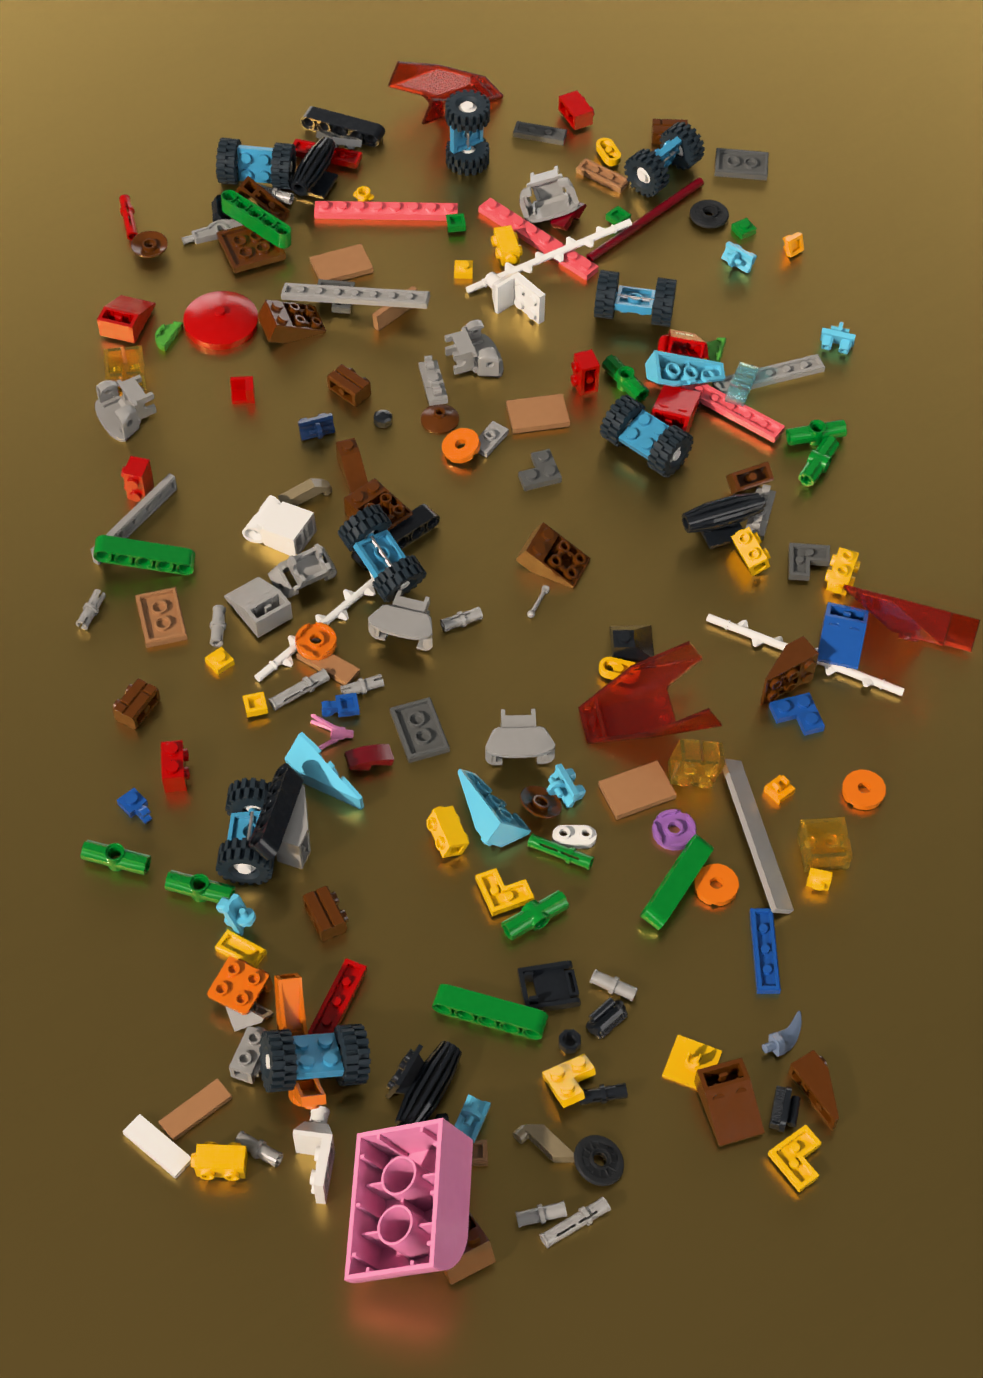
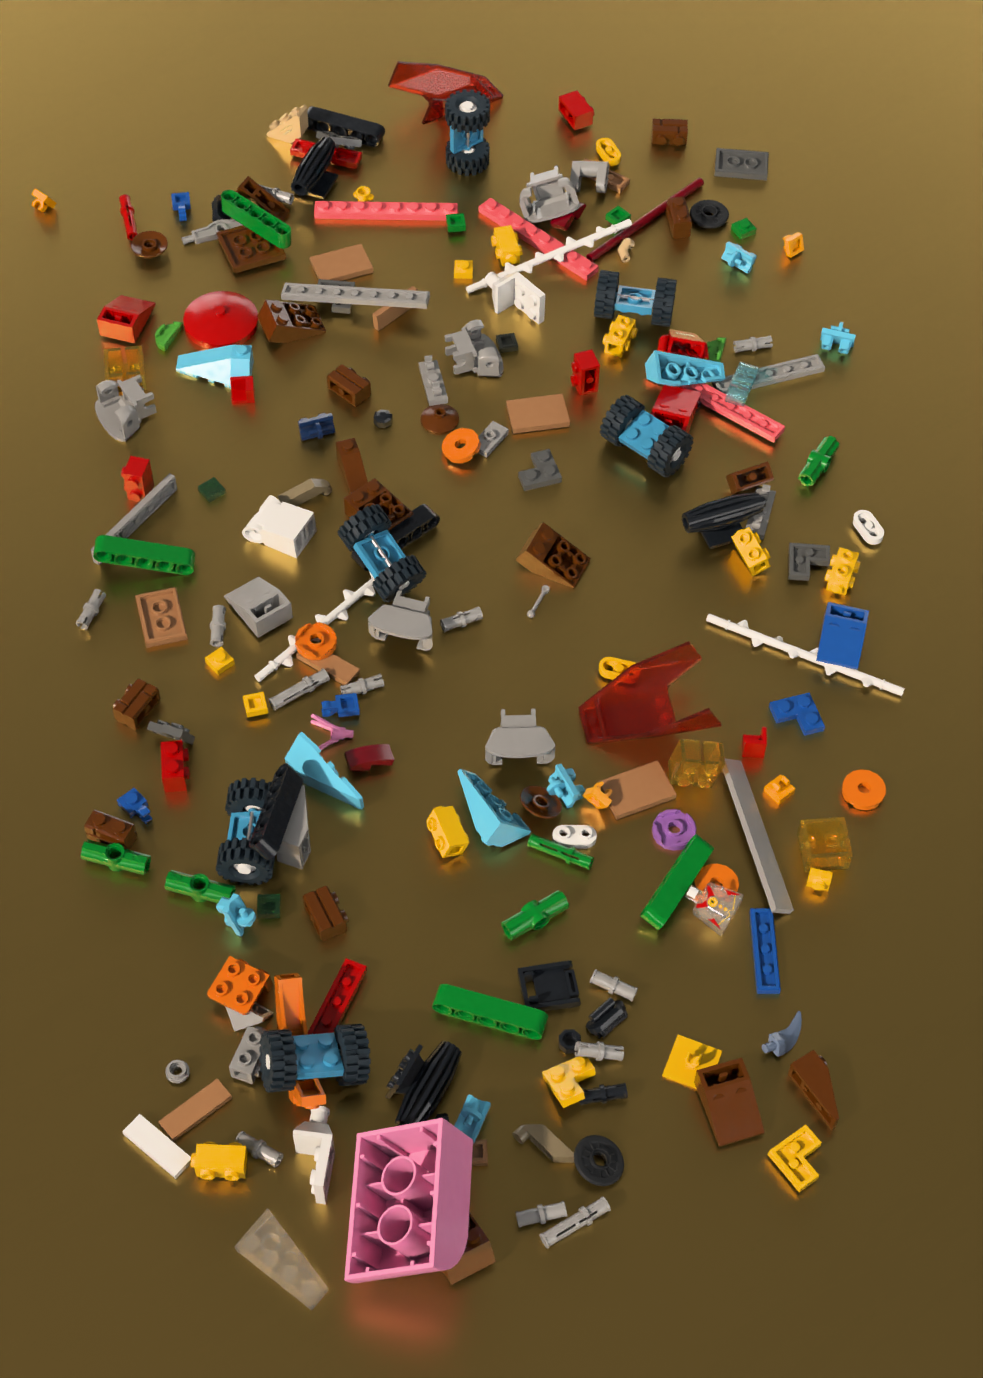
yellow tile [215,929,267,968] -> none
black plate [216,138,296,190] -> none
light grey piece [267,543,337,598] -> none
dark grey tile [390,697,450,763] -> none
yellow plate [475,868,534,916] -> none
dark grey tile [513,121,567,146] -> none
green piece [602,354,649,403] -> none
black slope [610,625,654,662] -> none
black plate [624,122,705,197] -> none
reddish brown slope [760,636,819,705] -> none
black piece [769,1086,801,1133] -> none
green piece [786,420,847,446] -> none
clear red windscreen [843,584,981,652] -> none
none -> light orange tile [31,189,57,213]
none -> reddish brown brick [84,809,137,850]
none -> dark grey plate [147,720,195,745]
none -> light grey plate [165,1060,190,1084]
none -> blue plate [171,192,191,221]
none -> medium azure wedge [176,345,254,388]
none -> clear green tile [198,477,226,503]
none -> clear wing [235,1208,328,1310]
none -> clear green plate [257,894,281,919]
none -> tan slope [266,104,308,143]
none -> pearl dark grey tile [496,333,518,353]
none -> light grey connector [570,161,609,193]
none -> light grey pin [574,1041,624,1061]
none -> light orange tile [582,781,612,809]
none -> yellow brick [603,315,638,358]
none -> tan arm [618,238,635,263]
none -> reddish brown brick [666,197,692,239]
none -> clear torso [686,882,744,936]
none -> light grey pin [733,335,773,353]
none -> red panel [742,727,767,758]
none -> white plate [853,510,884,545]

